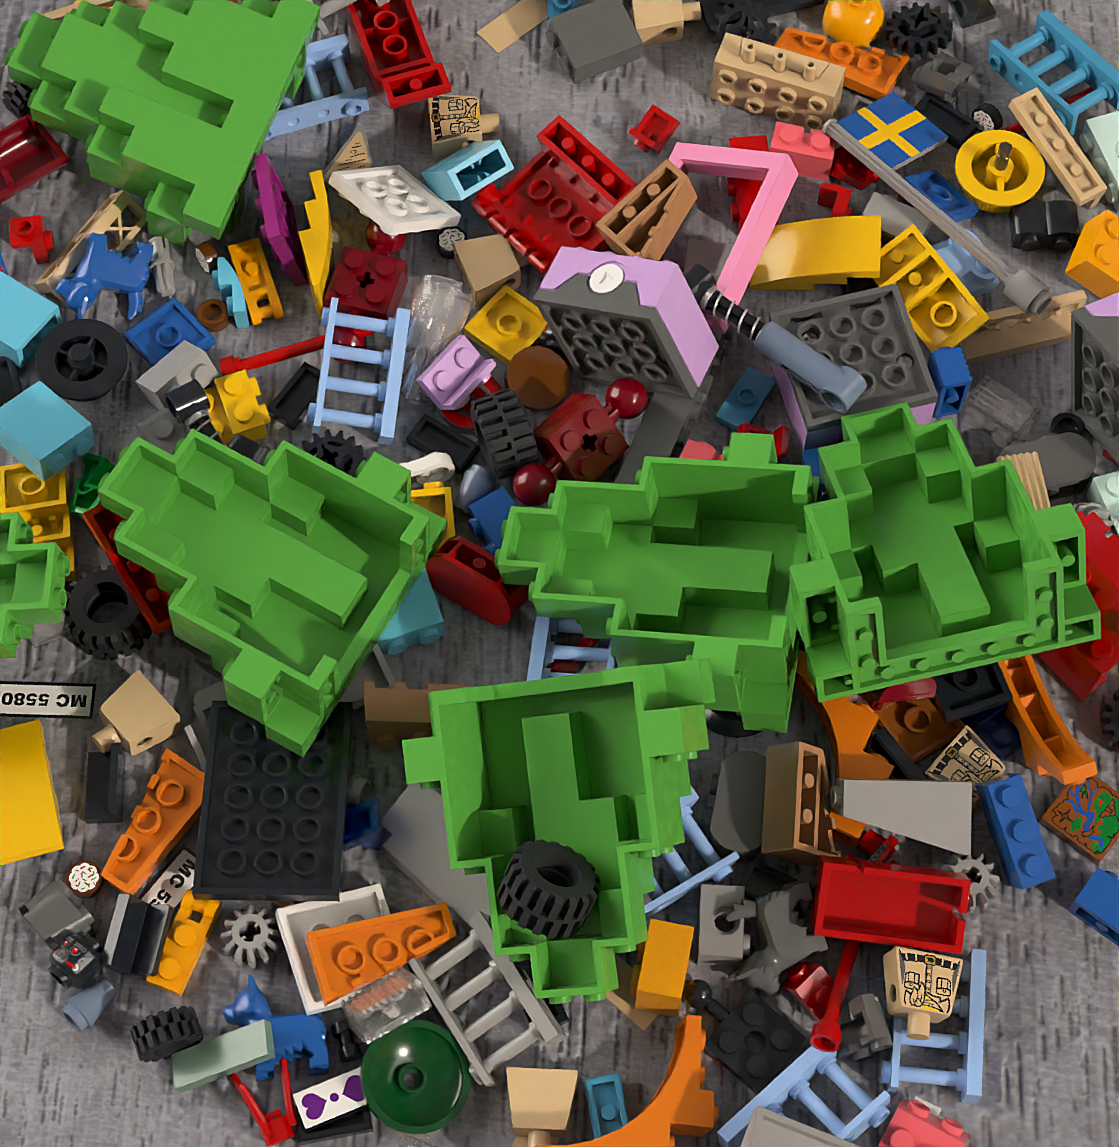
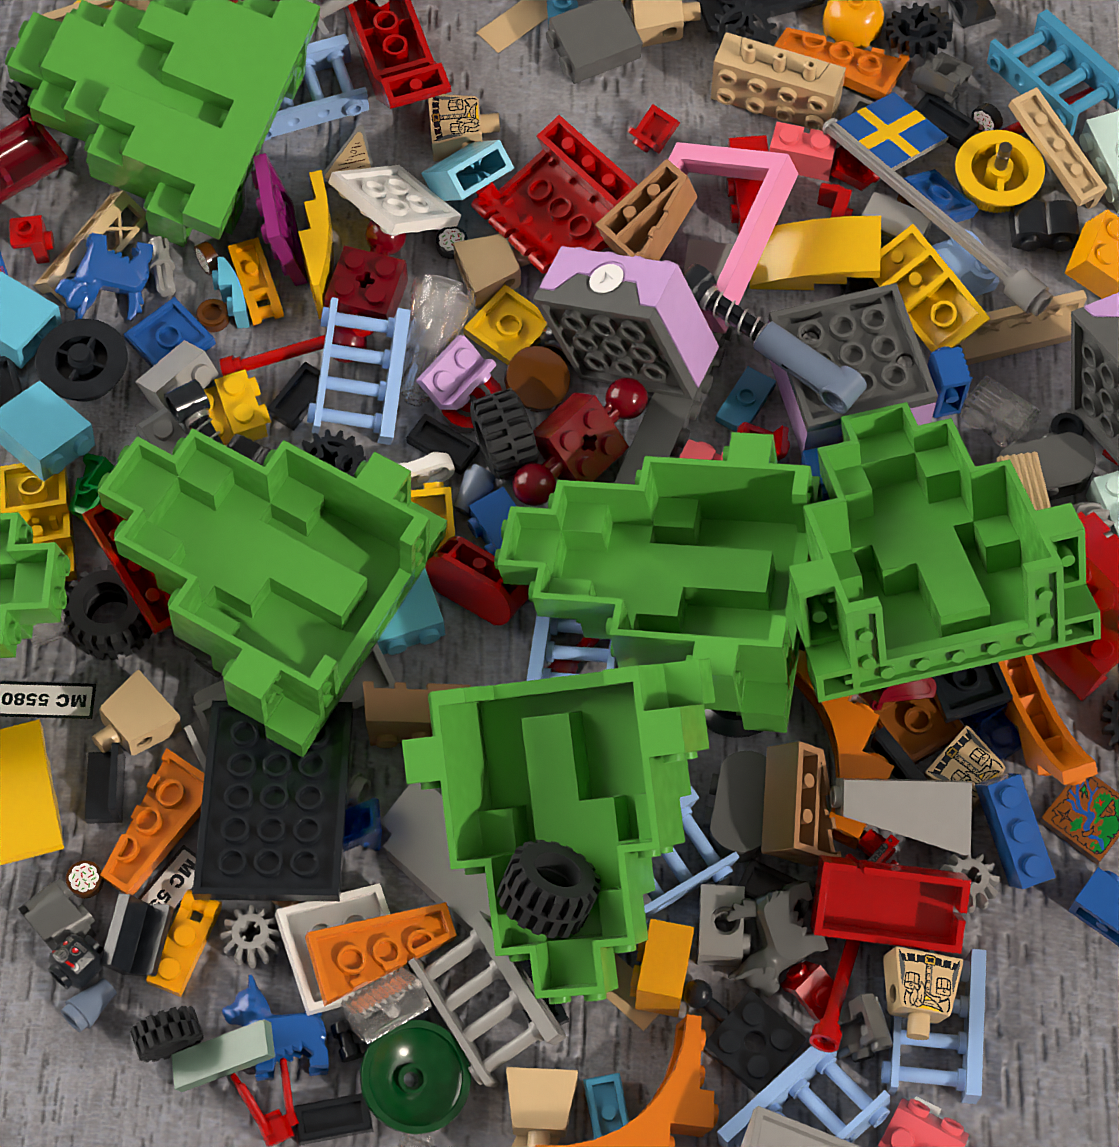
tile [293,1067,368,1132] -> none

